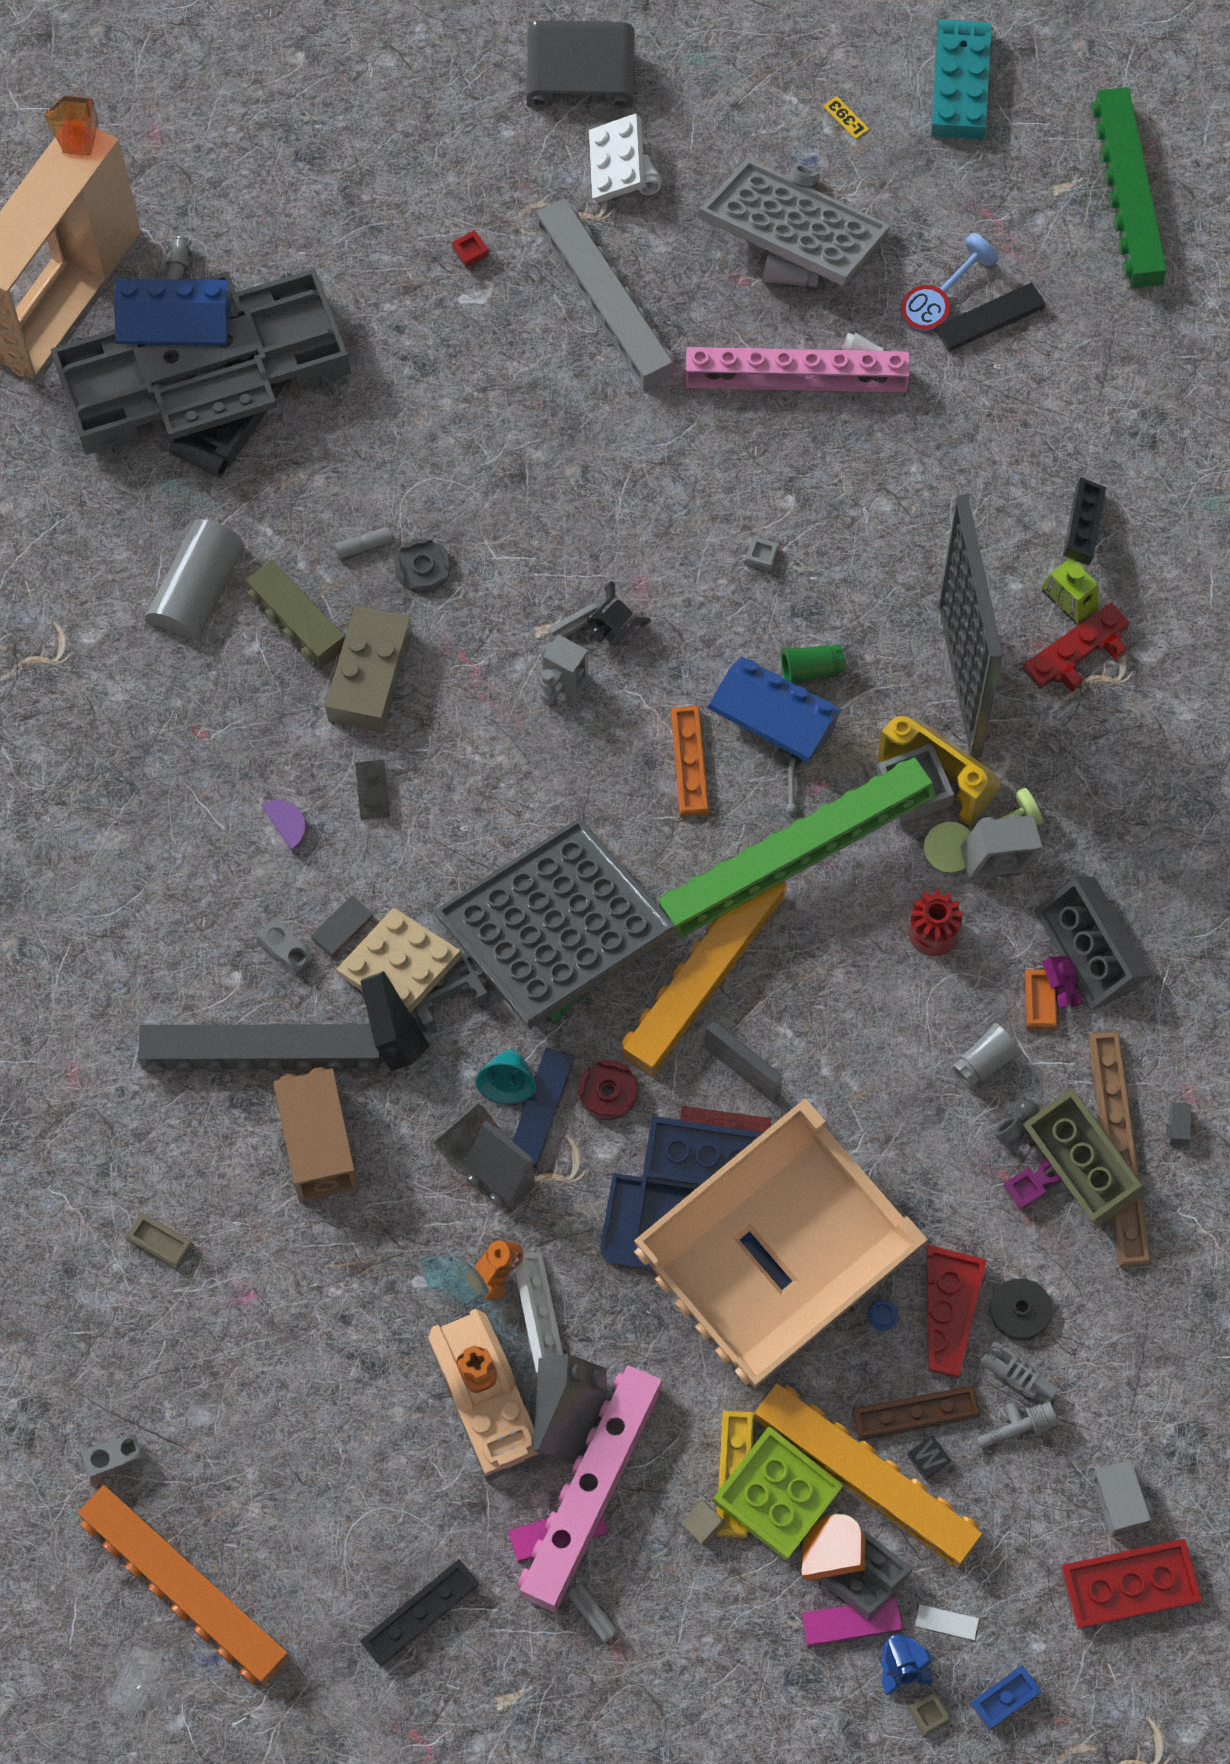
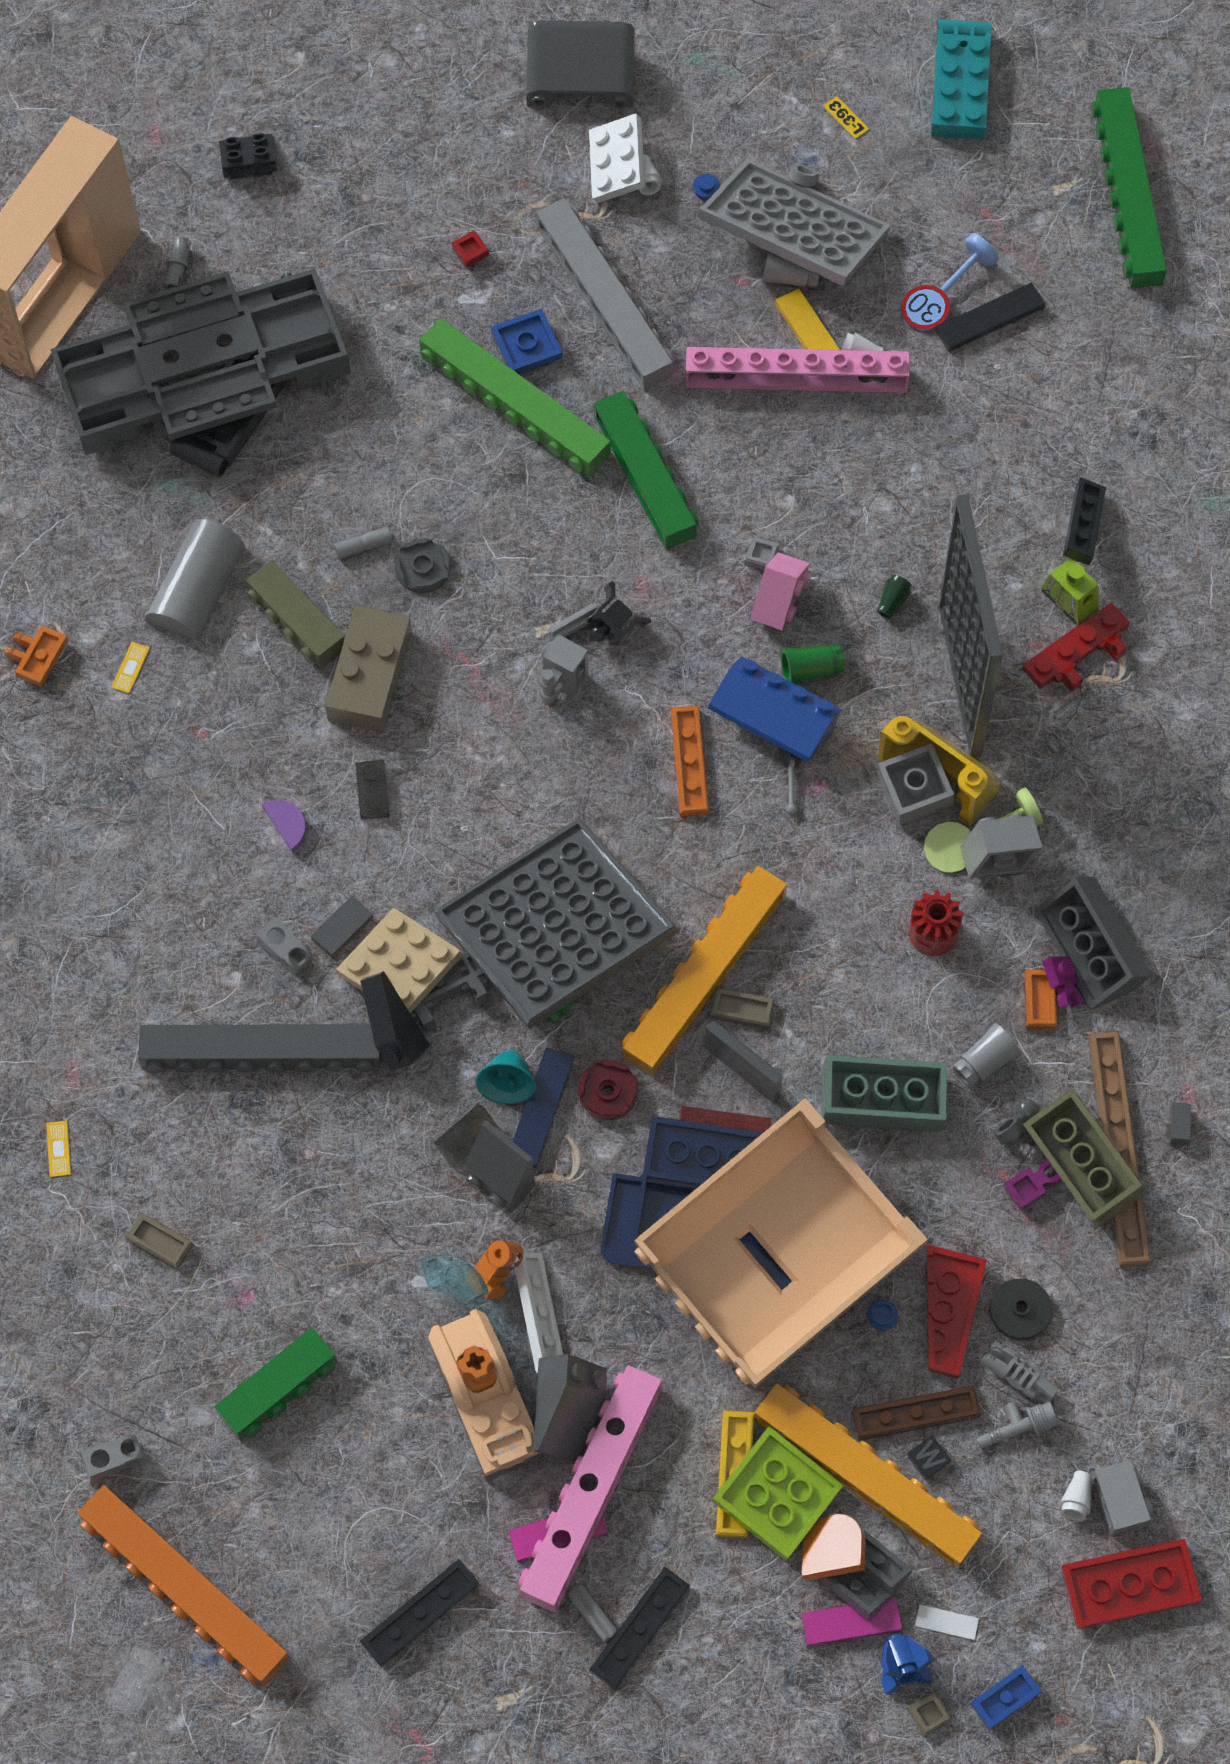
clear orange slope [43,95,99,156] -> none
blue slope [114,279,232,346] -> none
medium nougat brick [273,1067,359,1202] -> none
bright green brick [658,757,935,939] -> none
dark tan tile [681,1500,726,1546] -> none
none -> orange hinge [4,625,68,687]
none -> yellow sticker [46,1121,71,1177]
none -> yellow sticker [111,642,150,693]
none -> green brick [214,1327,338,1441]
none -> black hinge [219,133,277,180]
none -> bright green brick [419,318,611,477]
none -> blue plate [491,309,563,374]
none -> black tile [589,1567,690,1690]
none -> green brick [594,390,699,550]
none -> blue plate [693,174,720,201]
none -> dark tan tile [710,987,775,1030]
none -> bright pink brick [750,552,811,630]
none -> yellow tile [775,288,840,350]
none -> sand green brick [821,1055,947,1132]
none -> dark green cone [876,575,912,619]
none -> white cone [1060,1471,1093,1521]

